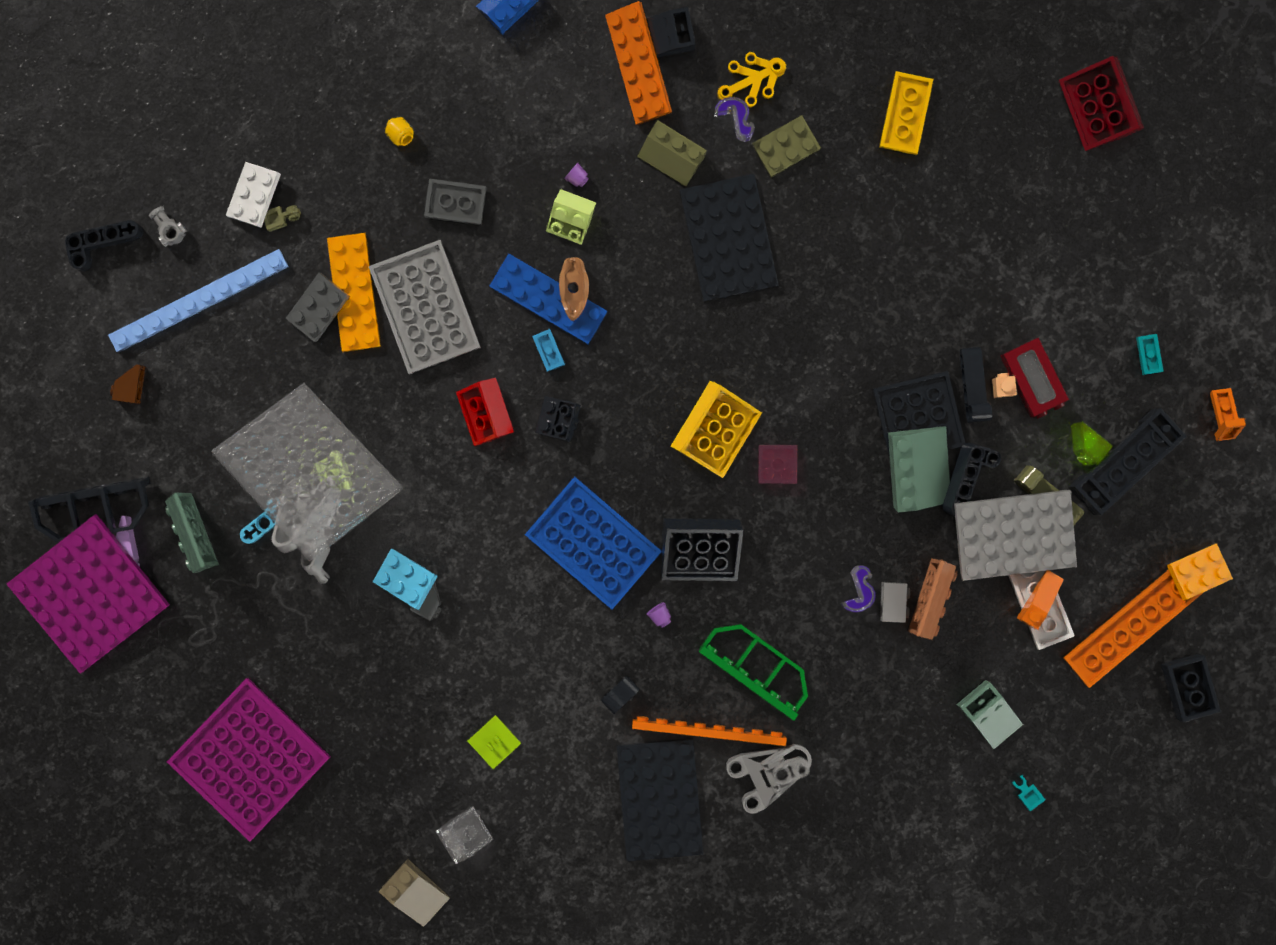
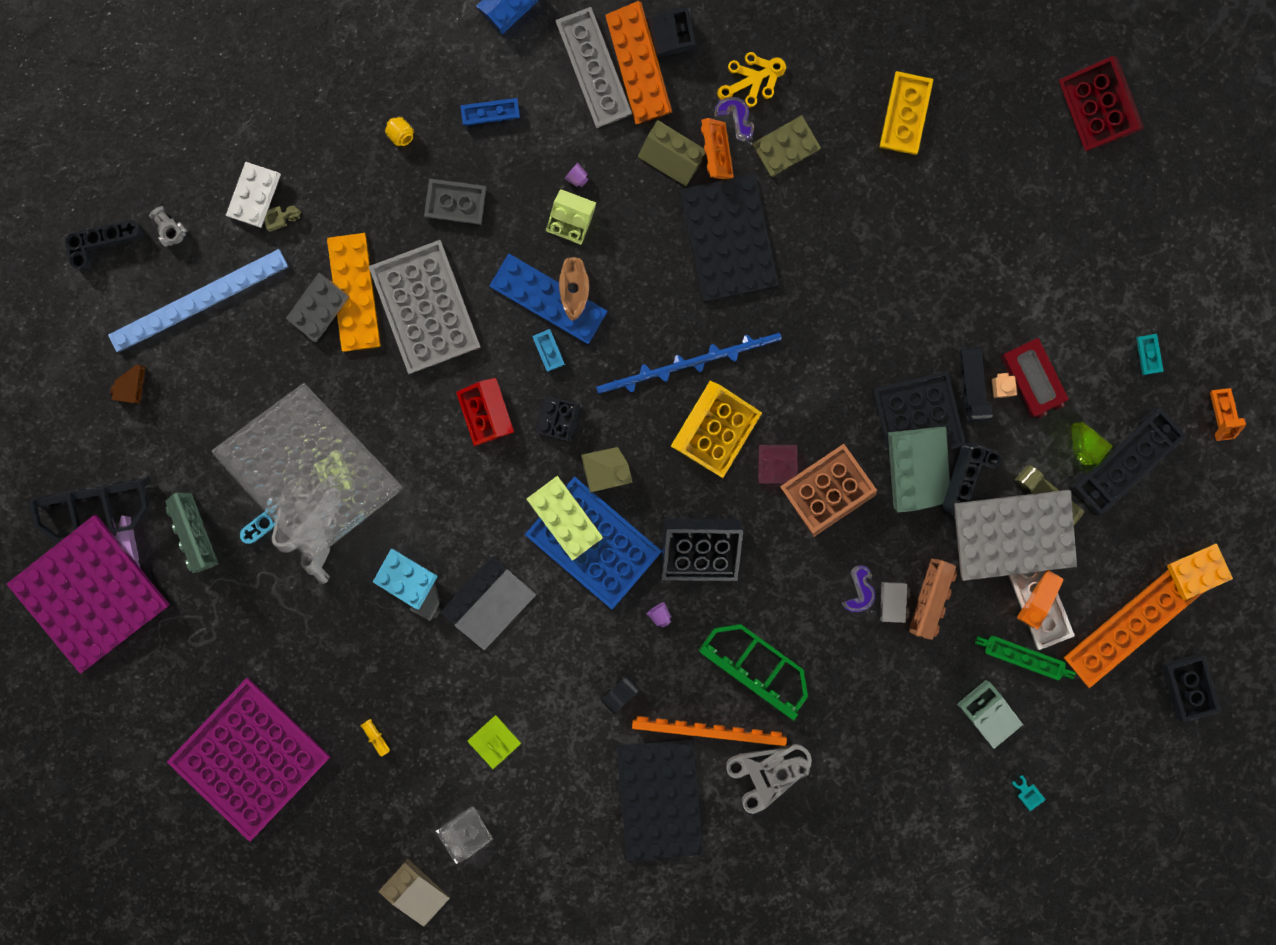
none -> yellow axle [360,719,390,756]
none -> slope [440,555,537,650]
none -> blue plate [460,98,520,126]
none -> yellowish green plate [527,476,603,561]
none -> light grey plate [555,7,632,128]
none -> olive slope [581,447,632,492]
none -> blue plant [597,333,782,394]
none -> orange plate [701,118,734,180]
none -> nougat slope [780,444,877,537]
none -> green plate [975,635,1076,680]

